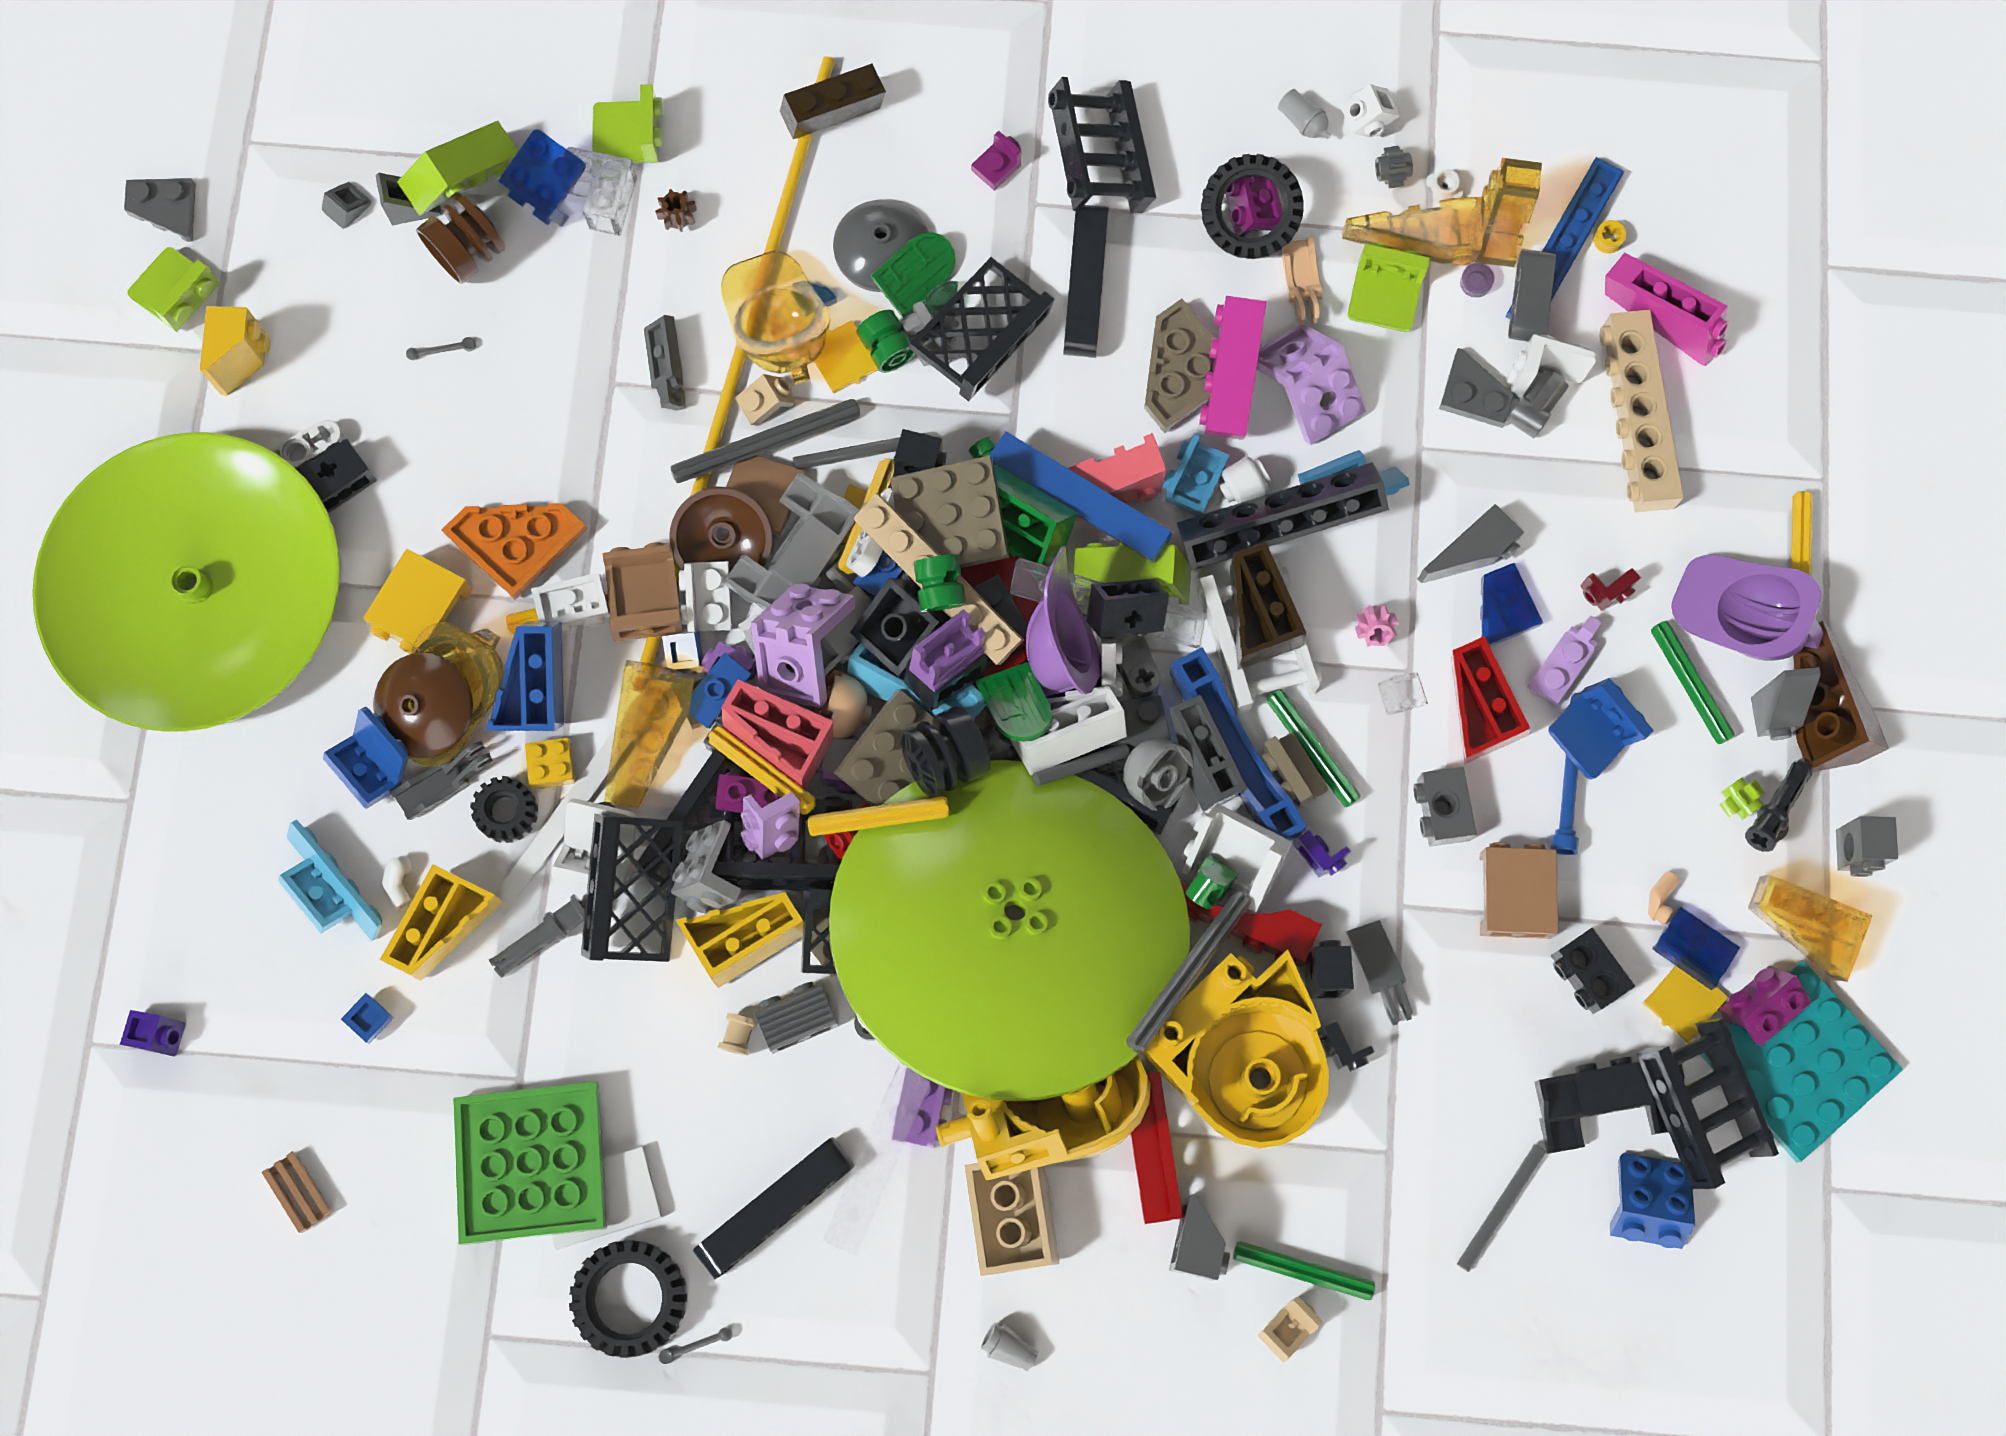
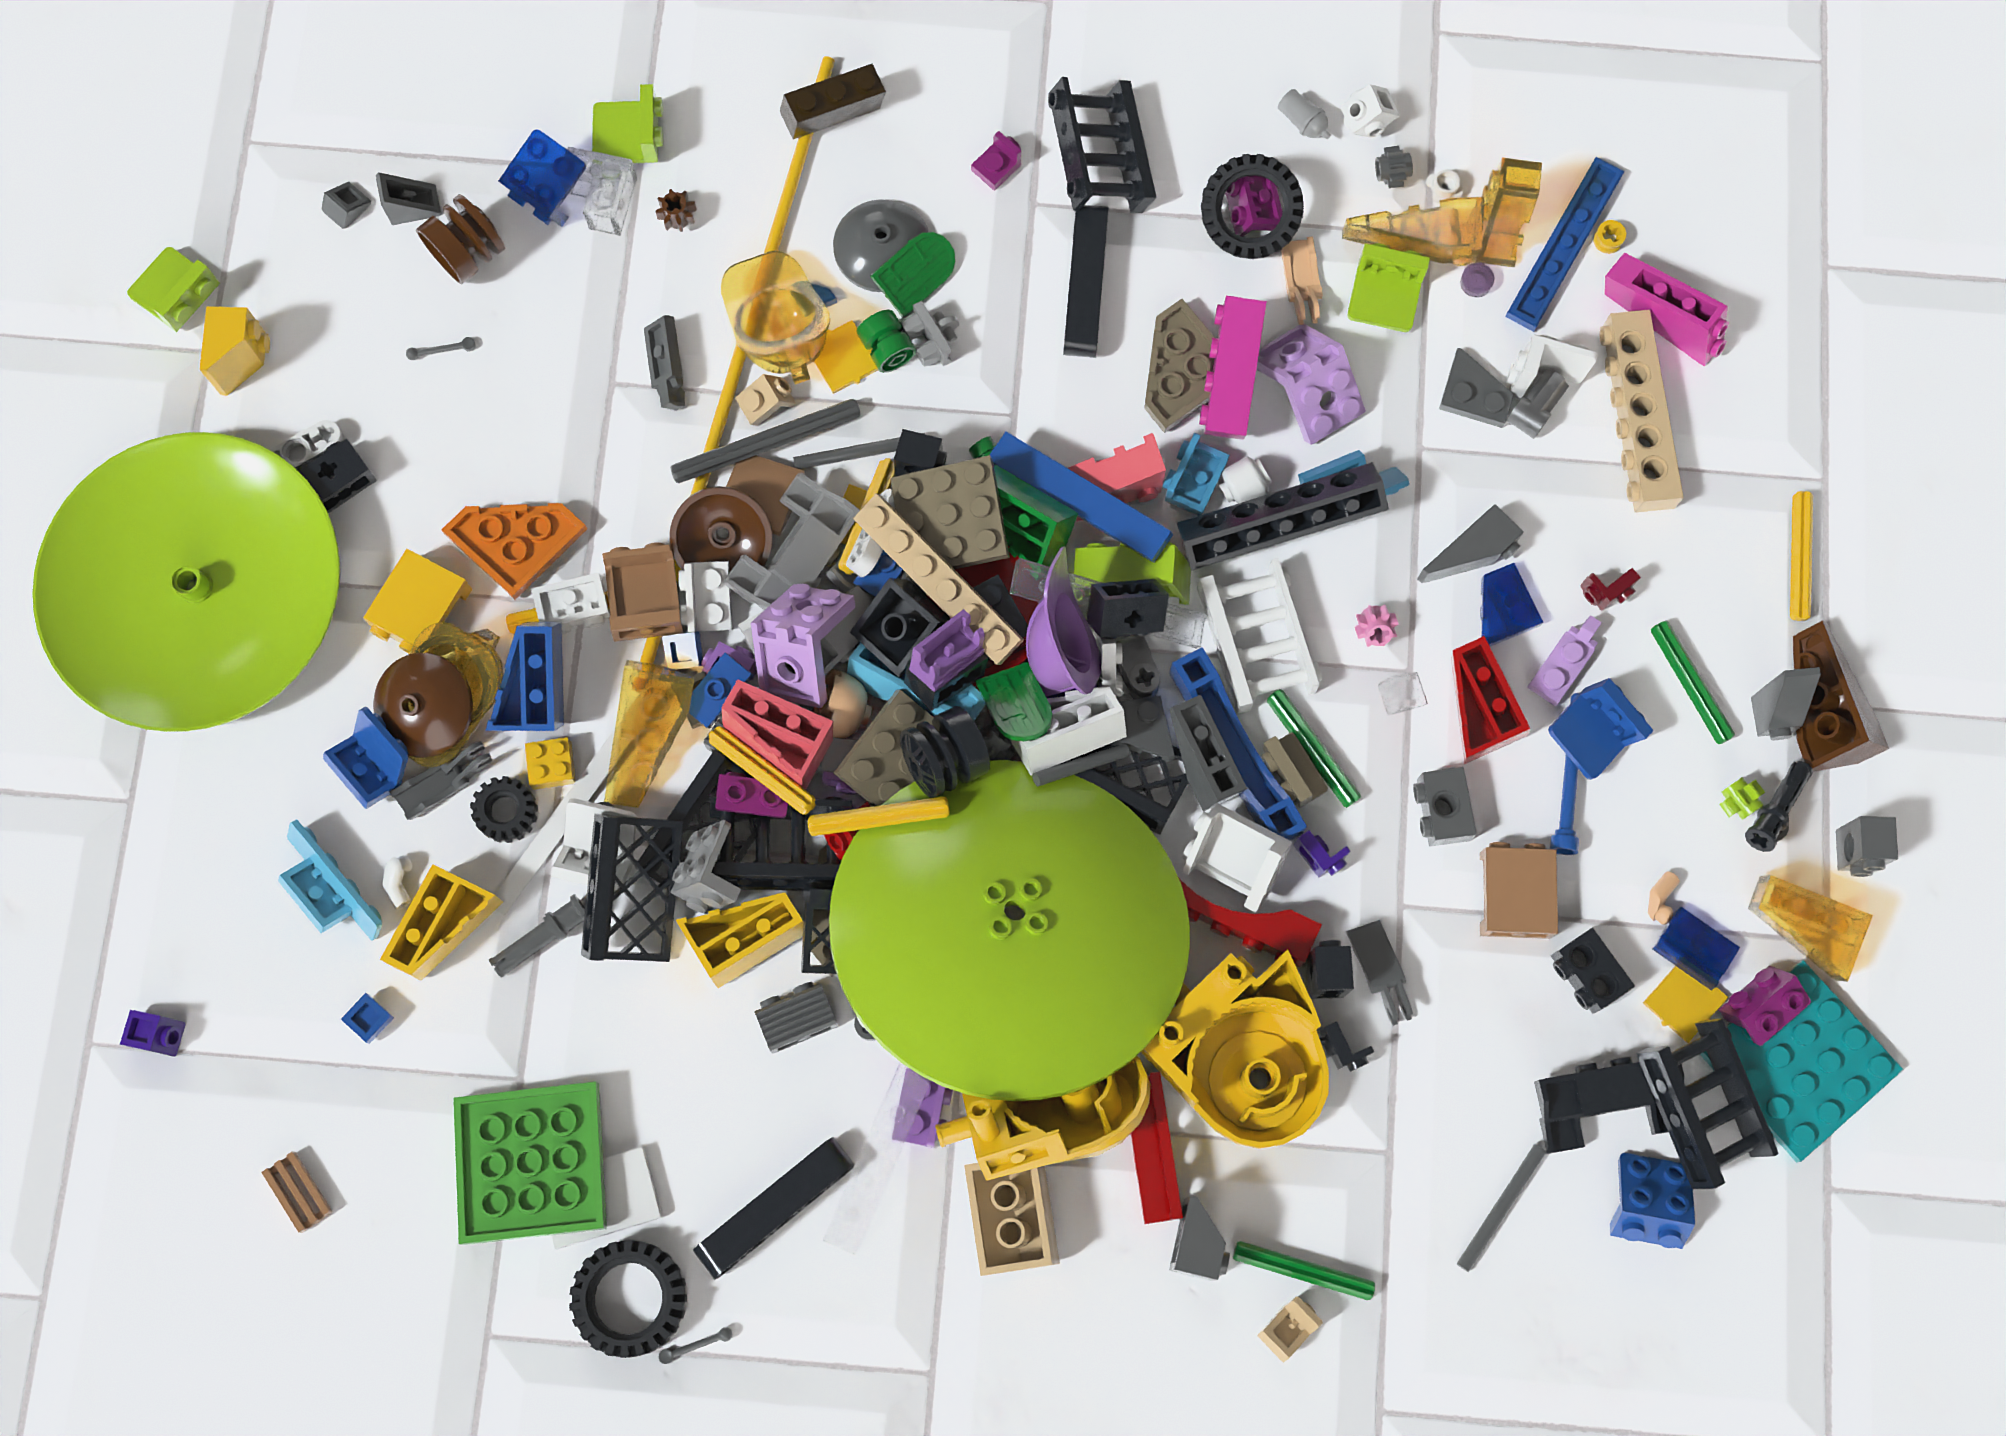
dark grey wing [124,178,196,242] -> none
lime wedge [397,120,520,216] -> none
tan bush [717,1013,758,1056] -> none
lavender bracket [741,792,800,860] -> none
black fence [908,257,1055,402] -> none
green wheel [913,554,966,612] -> none
clear green tile [923,281,958,314] -> none
light grey cone [981,1323,1038,1372] -> none
light grey cylinder [1123,738,1193,810] -> none
dark grey axle [1126,891,1251,1053] -> none
green leg [1186,855,1239,909] -> none
dark brown wedge [1230,542,1307,670] -> none
dark grey beam [1508,248,1556,342] -> none
medium lavender piece [1671,555,1824,661] -> none

